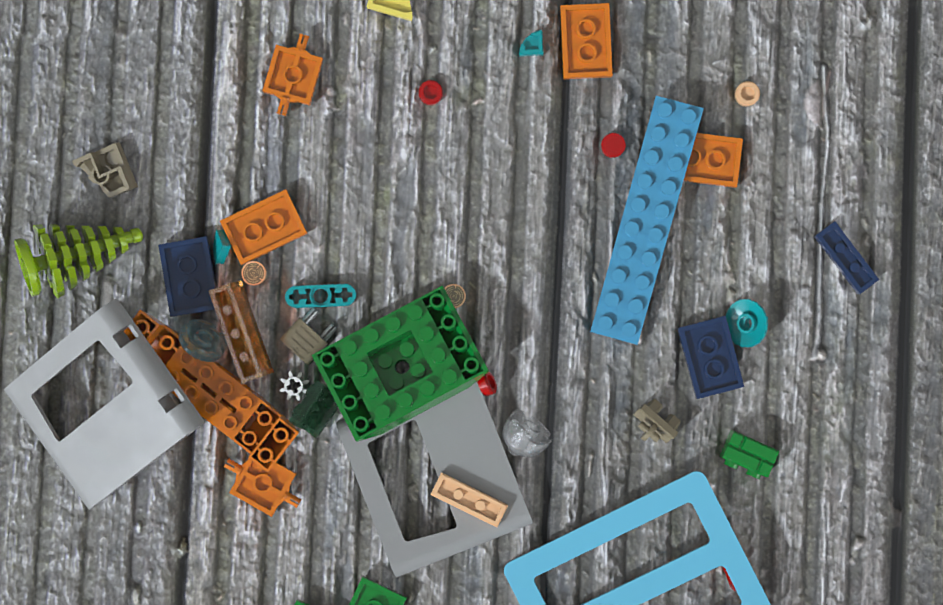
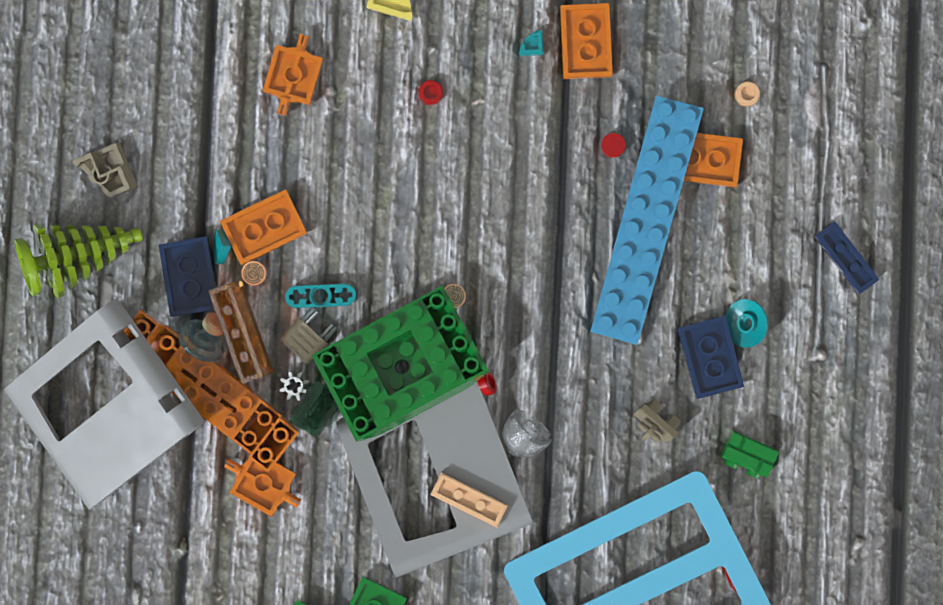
none -> light nougat tile [202,312,228,336]

